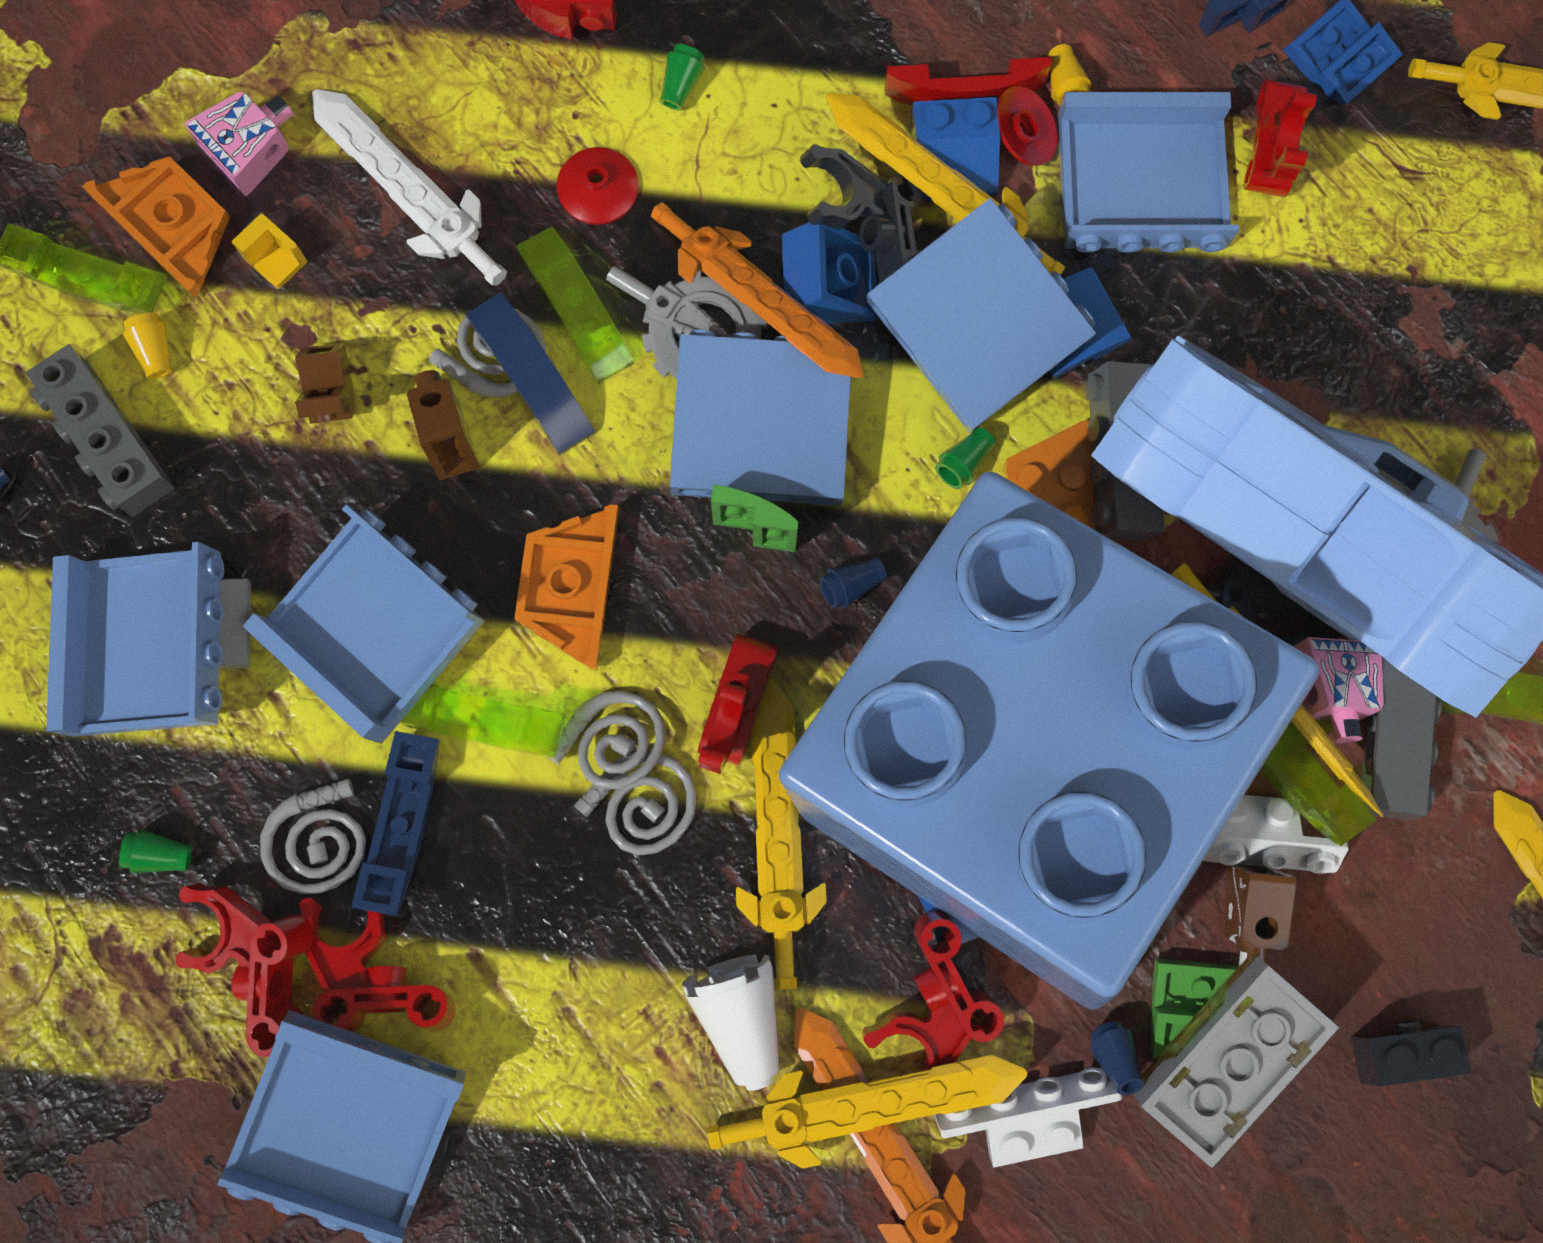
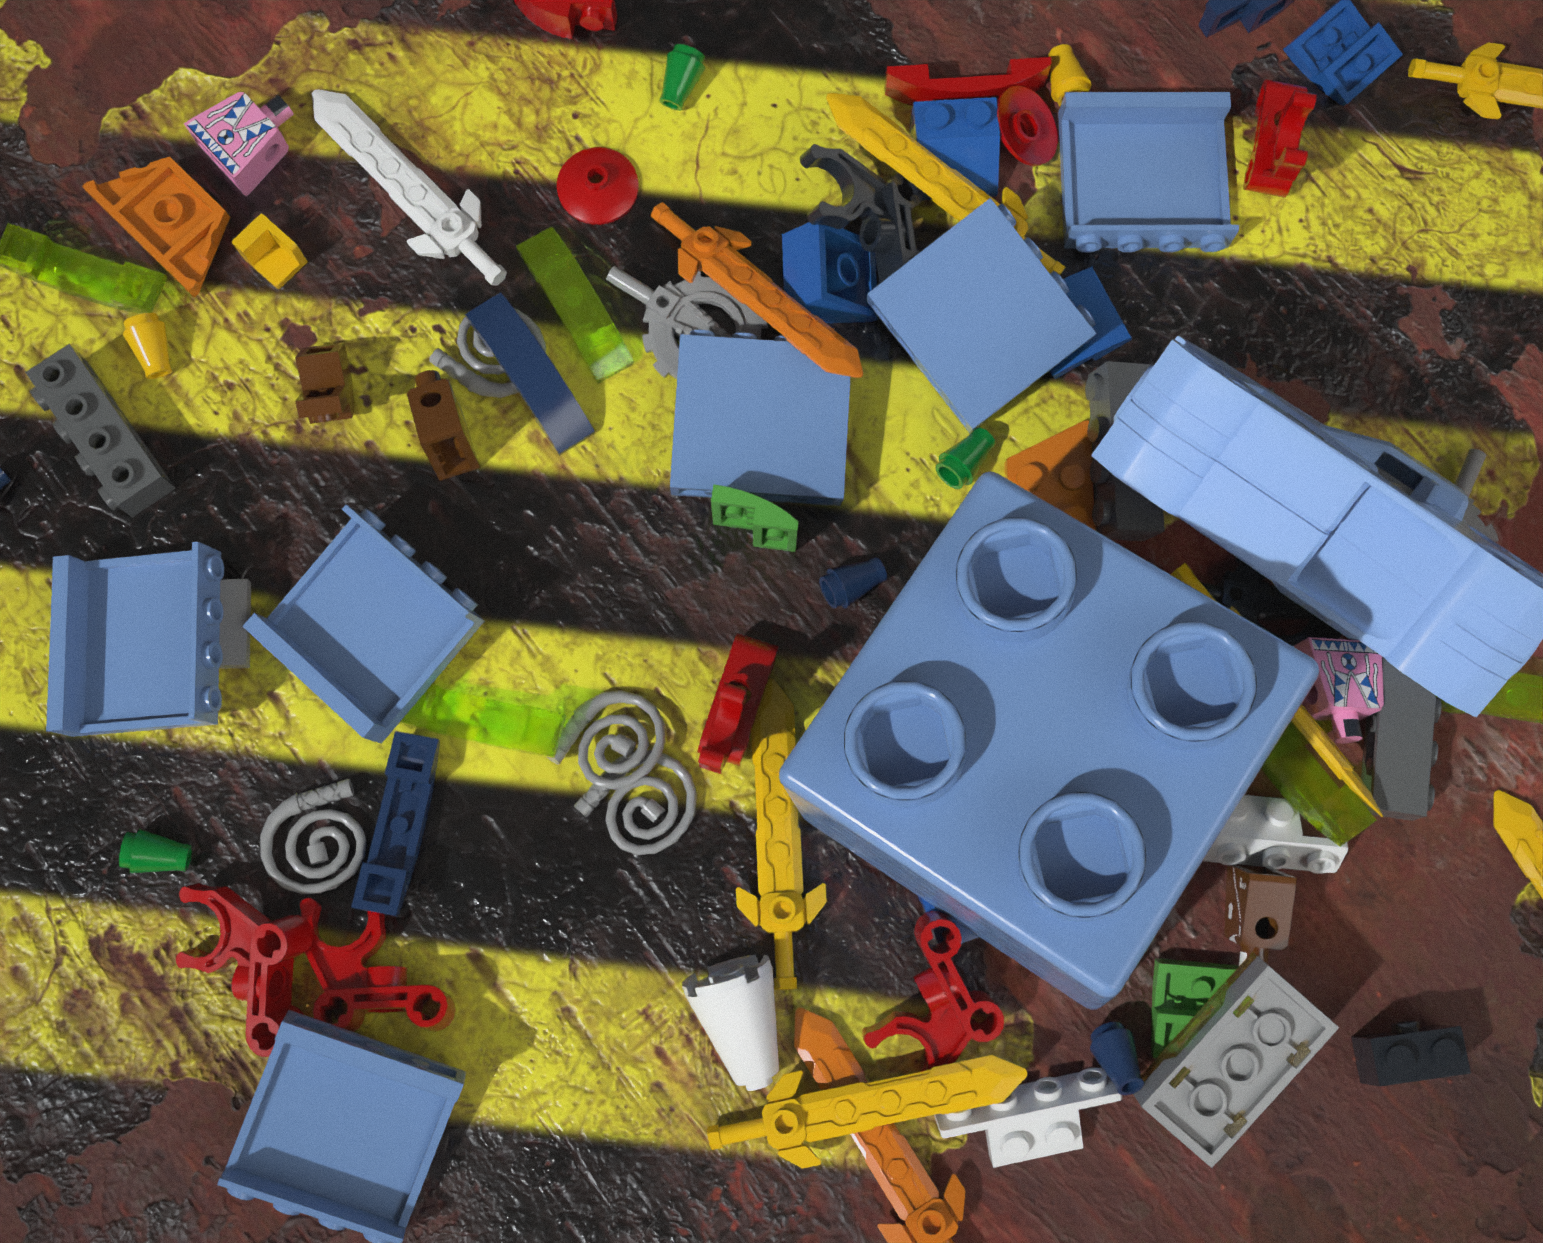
orange wing [514,504,619,671] -> none

